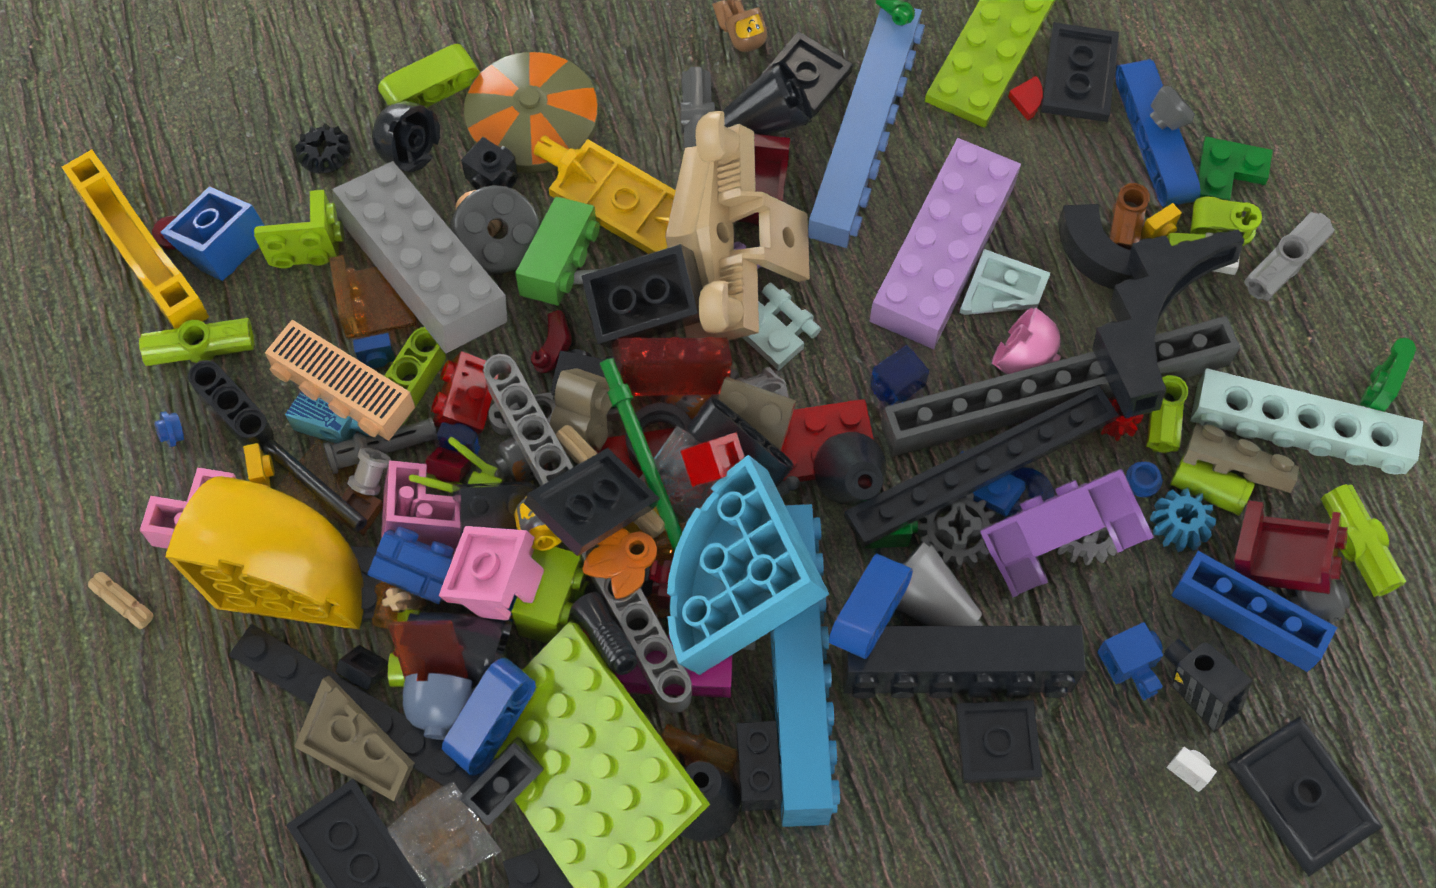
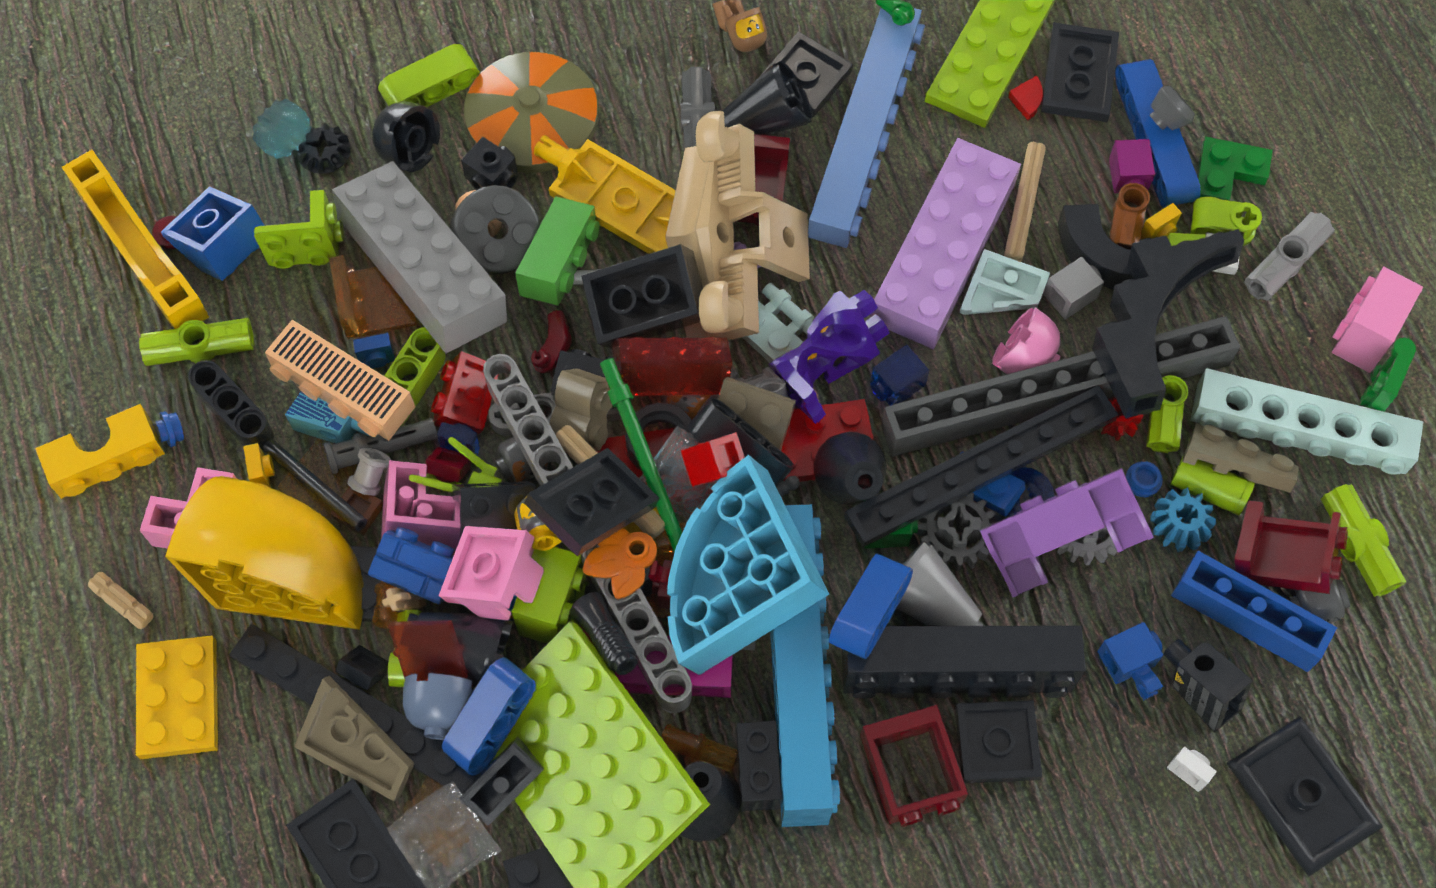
none -> yellow arch [35,404,165,499]
none -> yellow plate [136,635,218,759]
none -> clear light blue gear [252,99,311,159]
none -> dark purple hips [768,290,890,424]
none -> dark red window [860,705,968,827]
none -> tan axle [1004,141,1046,262]
none -> light grey brick [1043,257,1104,320]
none -> magenta brick [1109,139,1155,194]
none -> bright pink brick [1331,267,1423,373]

